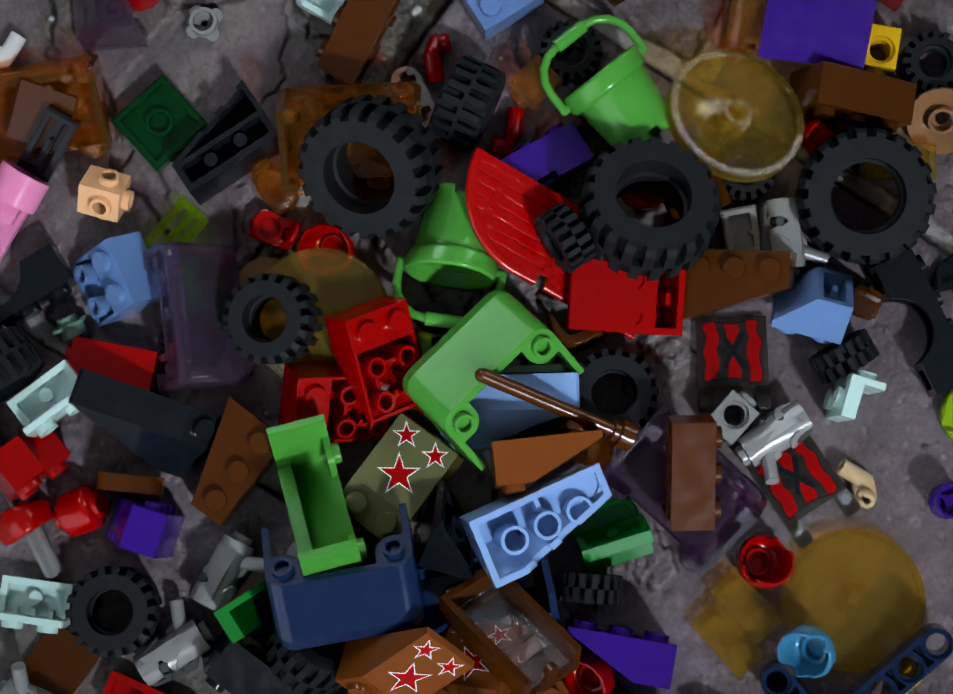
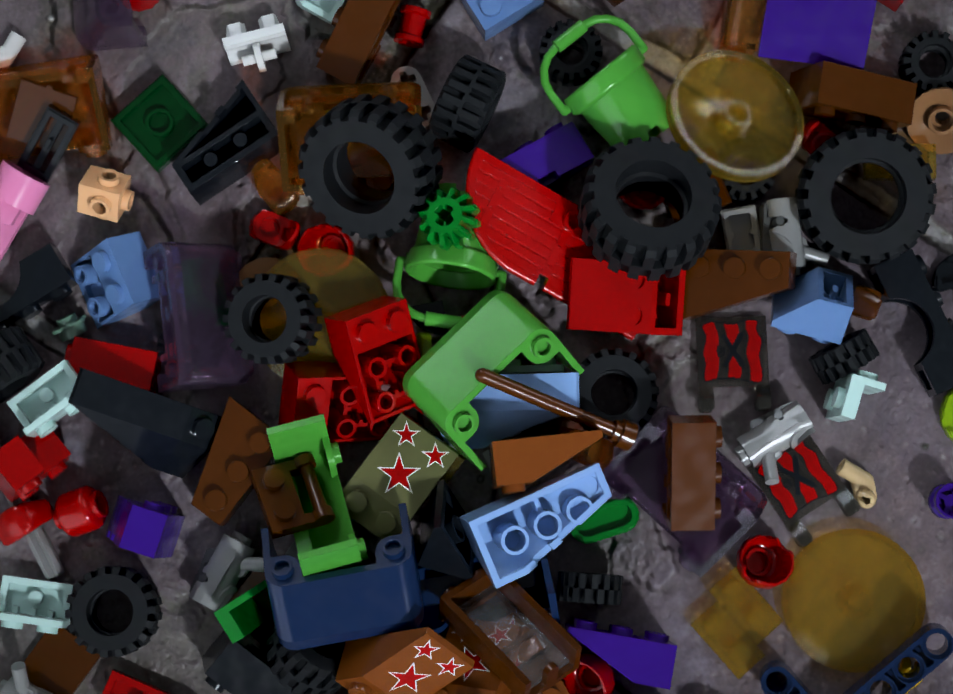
dark orange beam [96,471,165,496] -> none
light grey piece [132,599,215,687] -> none
clear neon green tile [144,197,209,273] -> none
light grey plate [186,5,223,42] -> none
red arm [423,33,451,83] -> none
red arm [490,106,524,157] -> none
clear orange bracket [508,54,563,111] -> none
black tyre [534,202,596,274] -> none
reddish brown hair [546,314,606,352] -> none
green panel [575,513,654,573] -> none
light grey brick [709,390,760,447] -> none
dark azure hair [776,624,837,679] -> none
yellow brick [864,24,902,76] -> none
none -> white hips [222,13,291,73]
none -> reddish brown plate [251,453,336,539]
none -> red bush [393,4,431,48]
none -> green gear [418,187,481,251]

